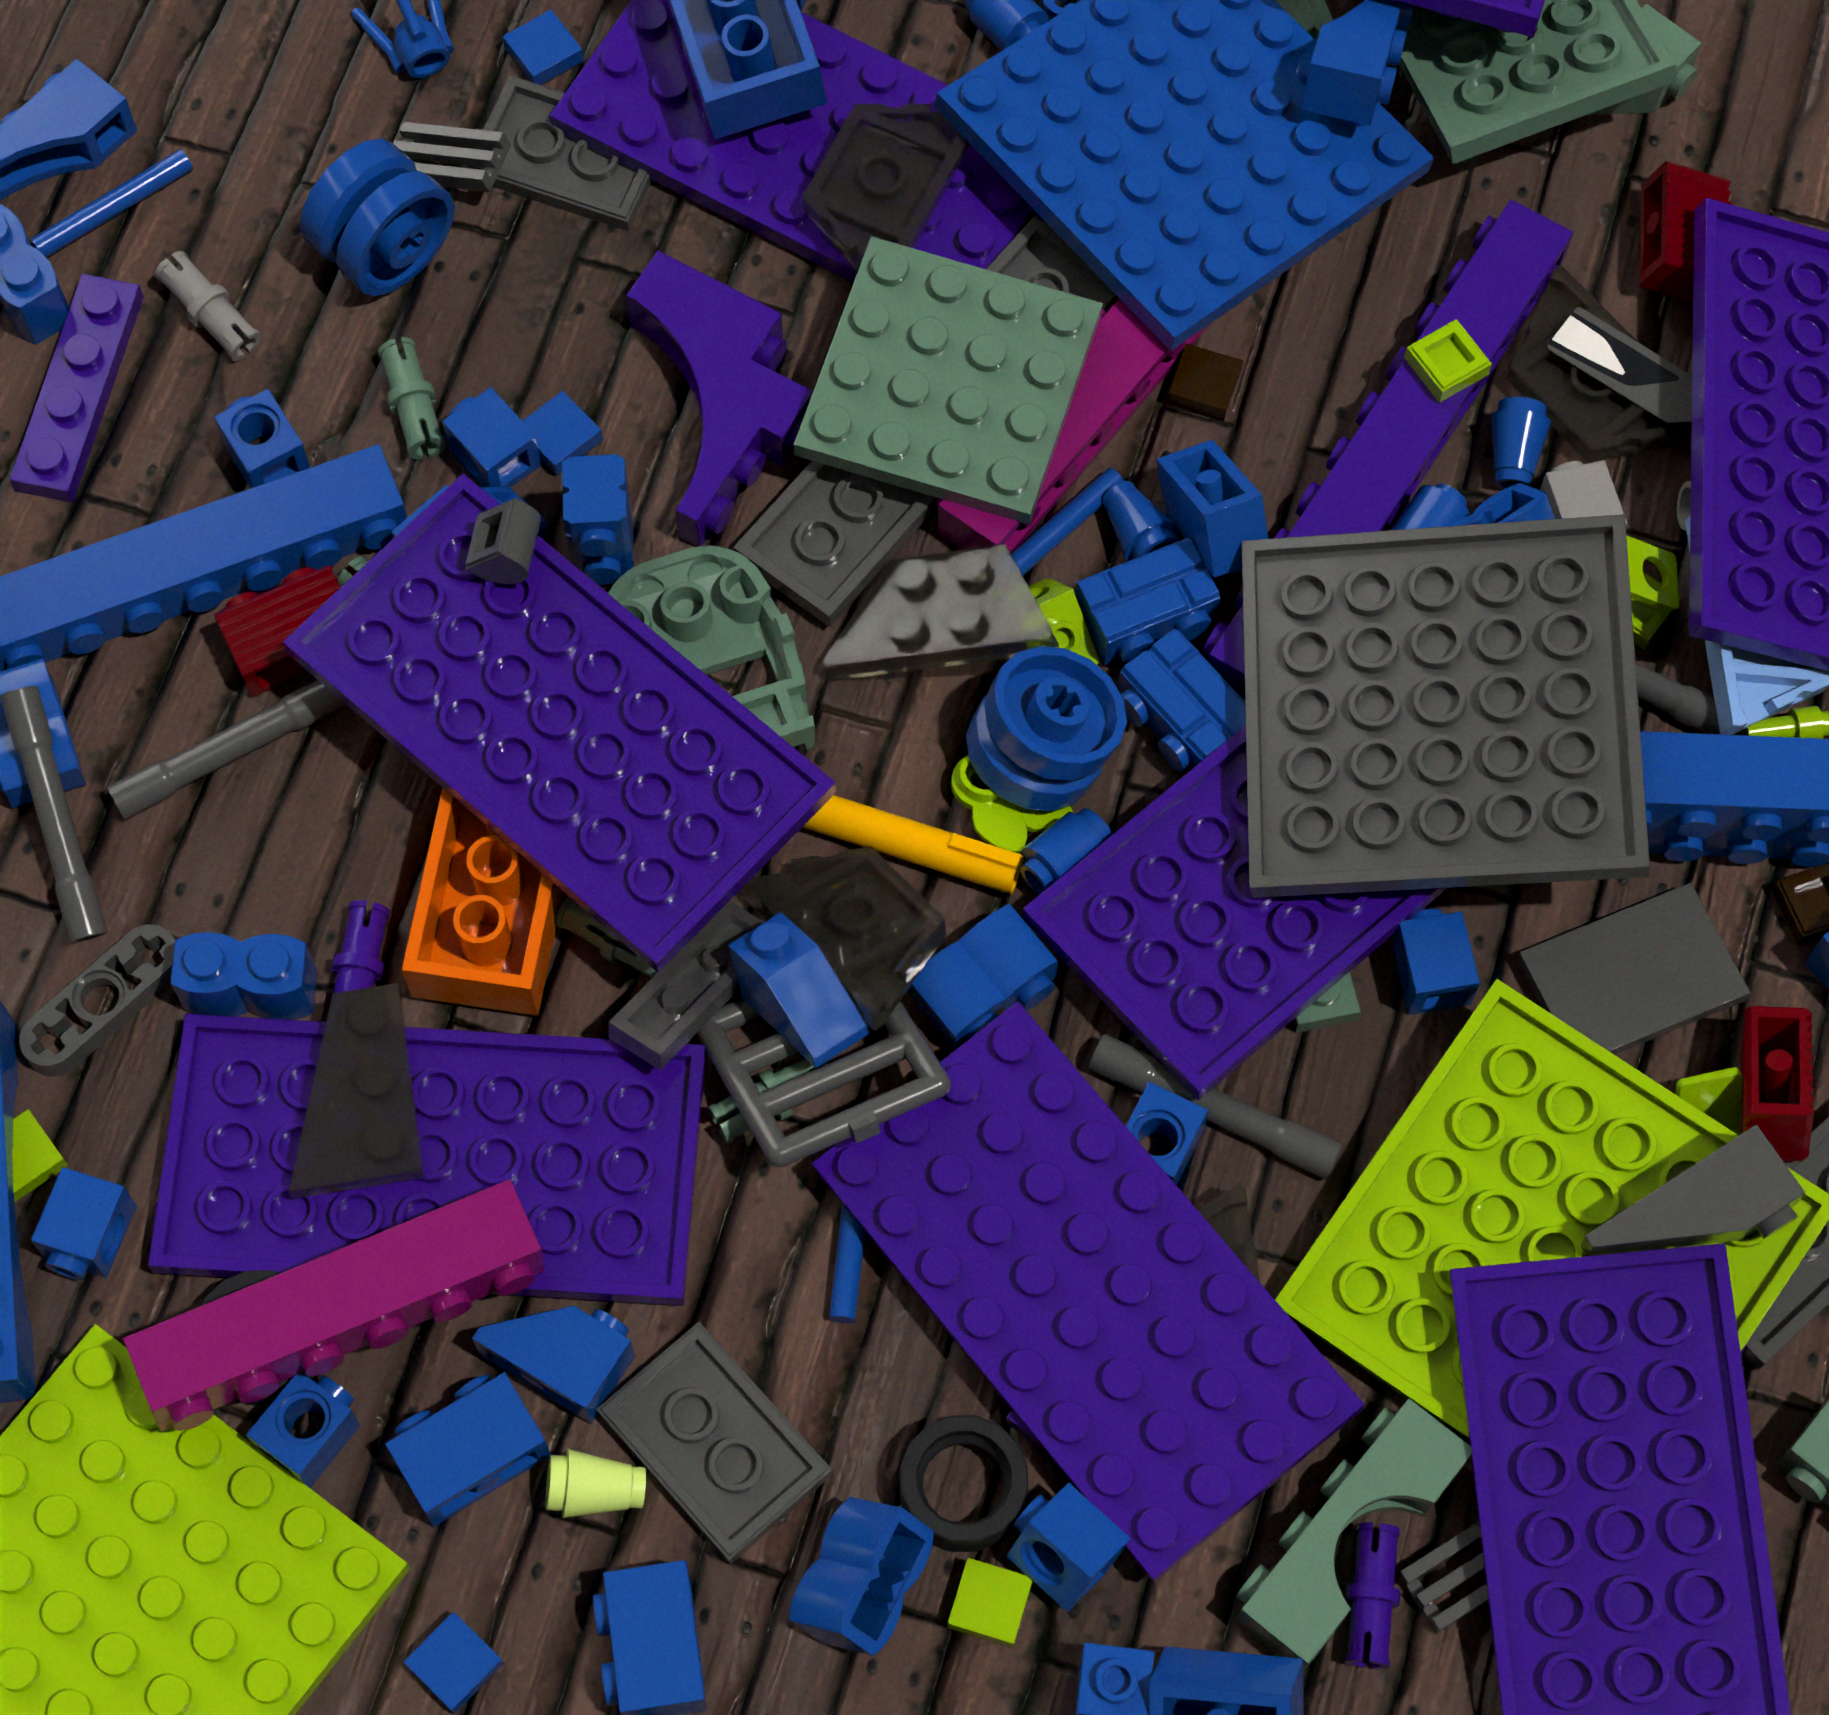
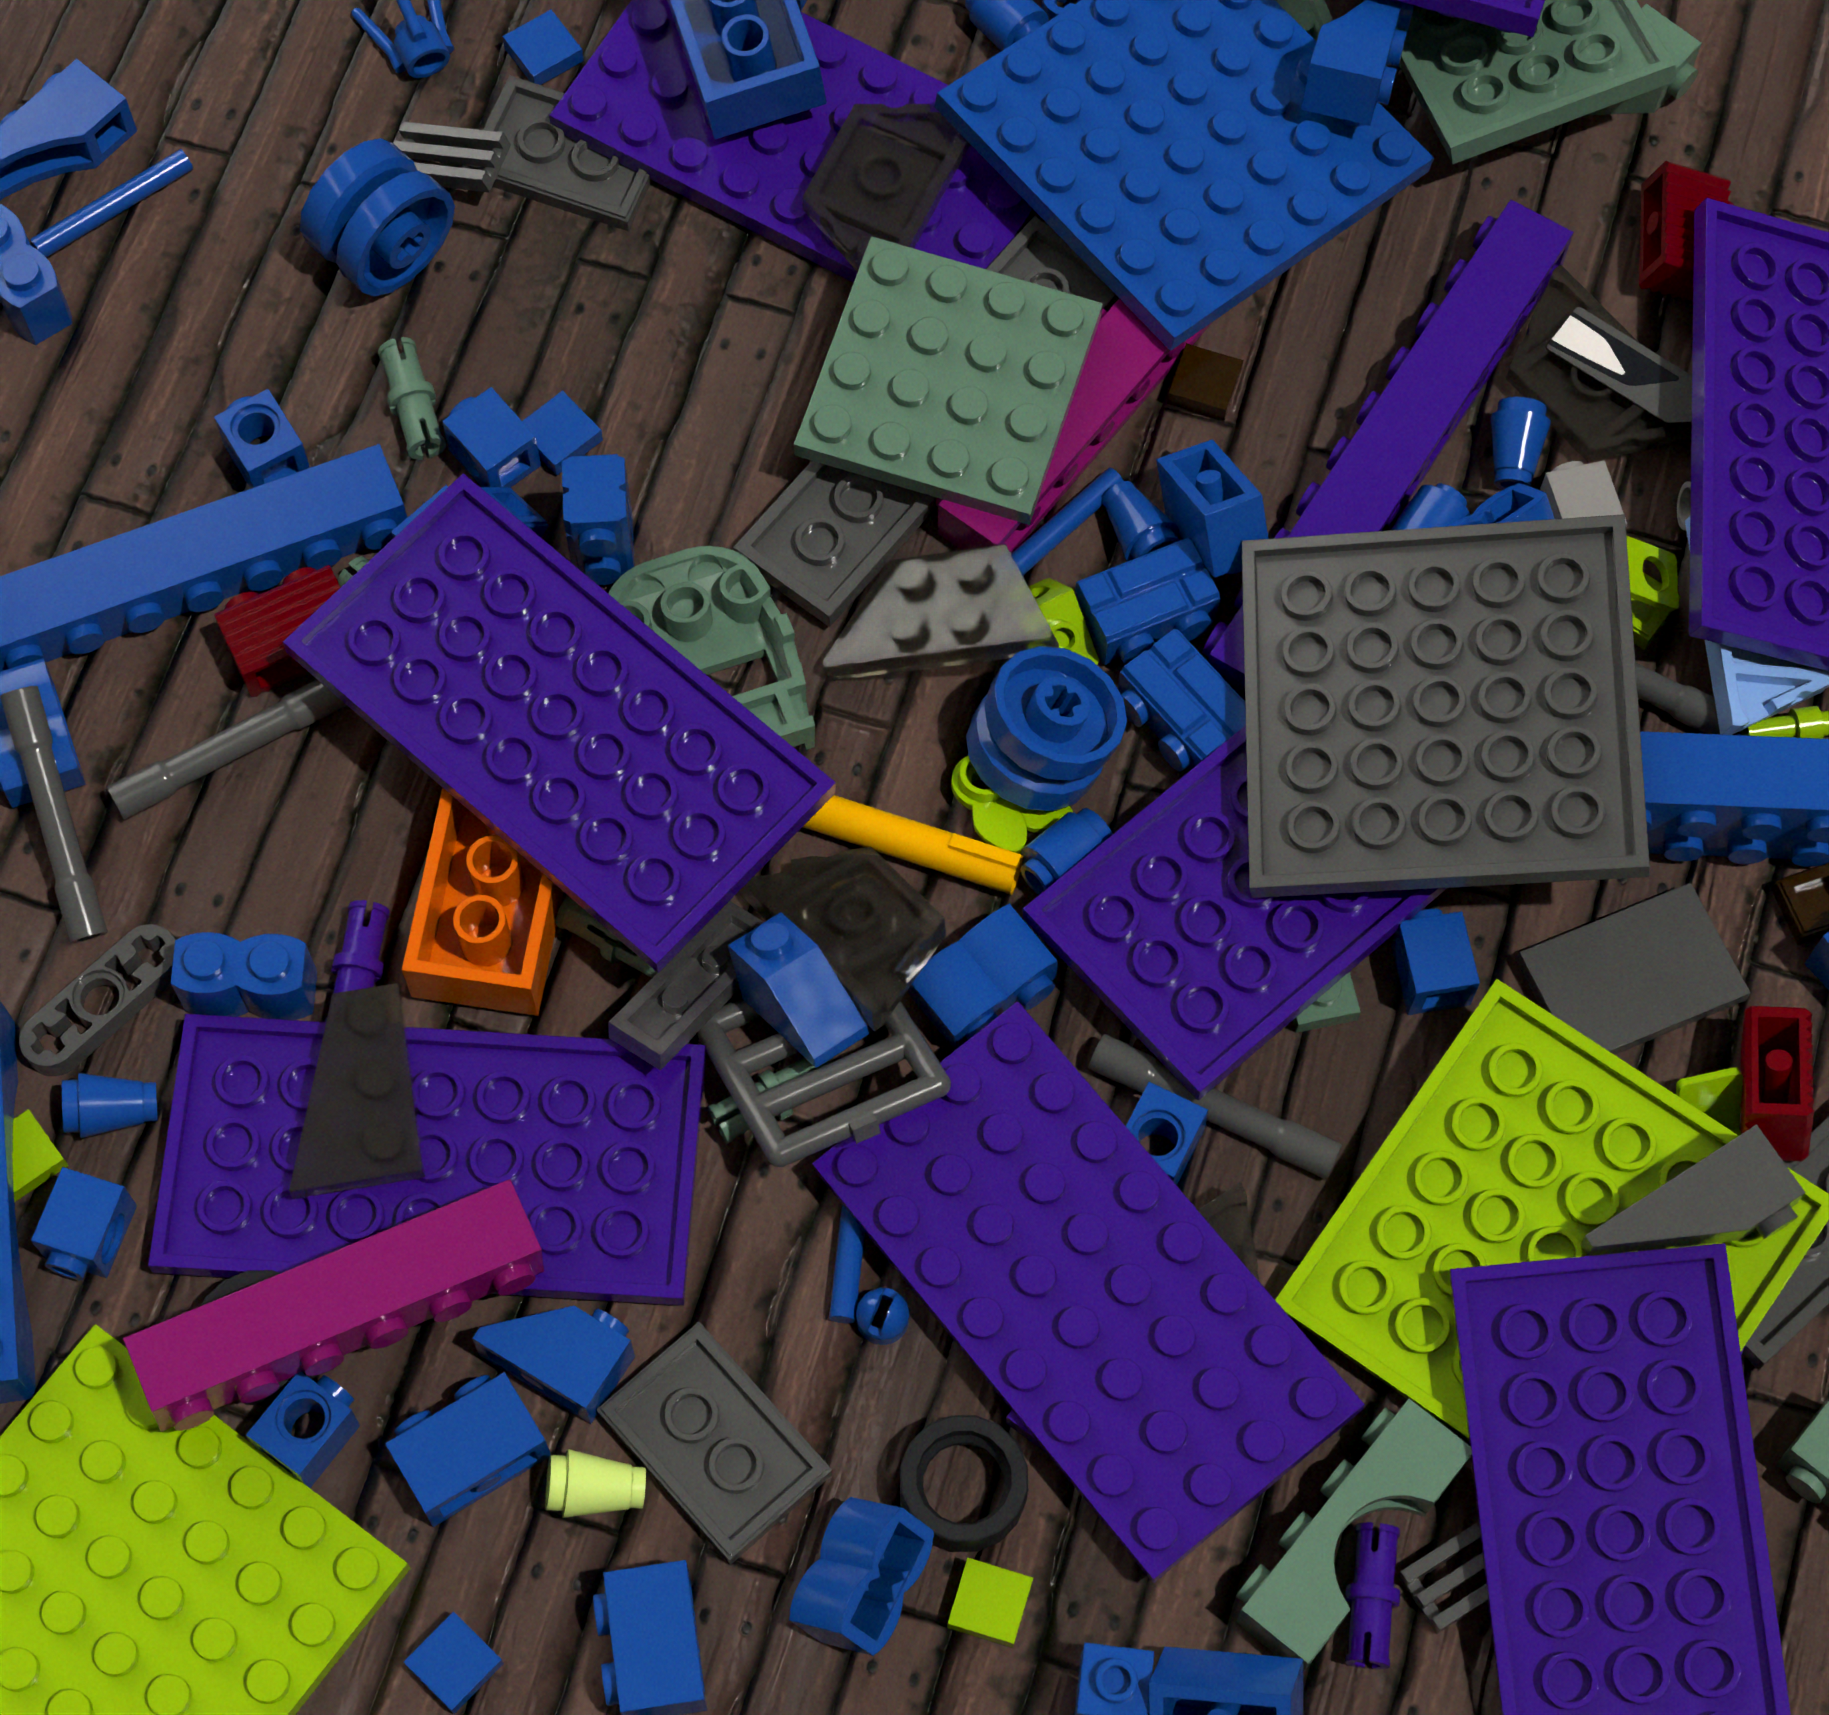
dark purple plate [9,274,144,503] -> none
light grey pin [155,251,262,361] -> none
dark grey brick [465,498,541,584] -> none
dark purple arch [626,251,813,547] -> none
blue brick [1006,1483,1131,1612] -> none
lime tile [1404,319,1492,403] -> none
none -> blue cone [62,1073,158,1138]
none -> blue hinge [856,1288,909,1345]

